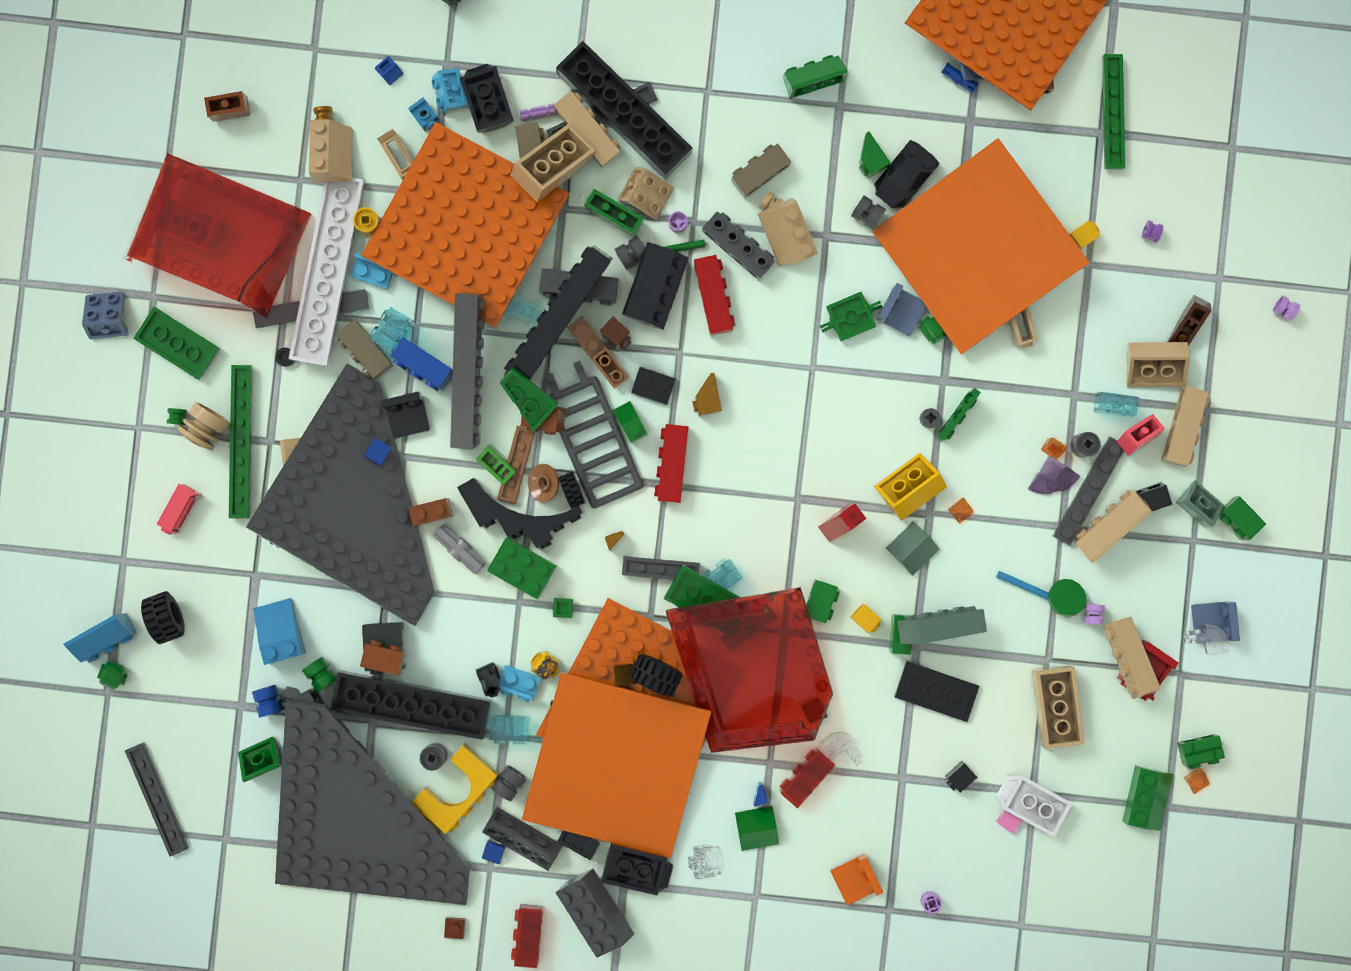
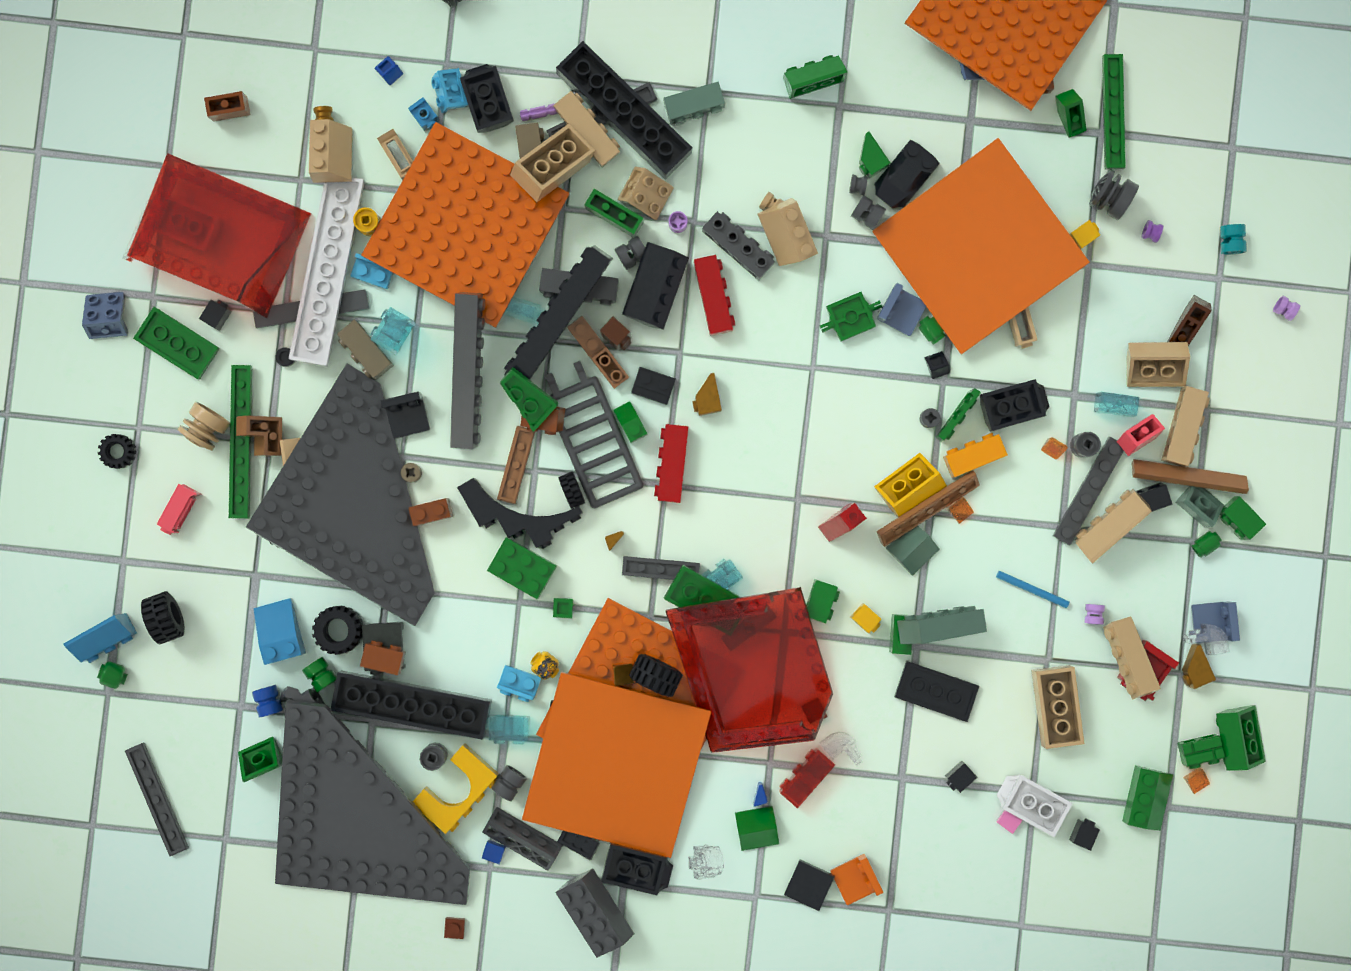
green wheel [166,408,187,425] -> none
blue slope [364,438,391,466] -> none
blue brick [390,337,453,391] -> none
light grey piece [433,524,487,575] -> none
black piece [475,662,501,698] -> none
bright green slope [476,444,517,485] -> none
clear red brick [511,904,544,968] -> none
medium nougat dish [528,464,559,502] -> none
green bar [663,239,705,252] -> none
dark tan brick [731,143,791,199] -> none
lavender wheel [920,891,942,914] -> none
blue pin [941,62,979,93] -> none
clear purple brick [1028,456,1080,494] -> none
green tile [1048,579,1086,617] -> none
none -> black tyre [97,434,137,469]
none -> black brick [199,299,232,331]
none -> medium nougat brick [236,416,282,456]
none -> black tyre [312,605,363,655]
none -> dark tan wheel [401,463,422,482]
none -> sand green brick [663,81,725,125]
none -> black tile [784,859,835,911]
none -> dark grey wheel [849,174,868,195]
none -> medium nougat tile [876,470,980,547]
none -> black slope [924,351,950,379]
none -> light orange brick [943,433,1008,478]
none -> black slope [980,379,1050,432]
none -> green slope [1055,89,1087,138]
none -> black brick [1069,818,1100,851]
none -> dark grey wheel [1089,169,1139,220]
none -> medium nougat tile [1131,459,1249,494]
none -> pearl gold slope [1182,643,1216,689]
none -> green brick [1191,531,1222,558]
none -> green slope [1216,705,1266,771]
none -> teal wheel [1220,224,1247,255]

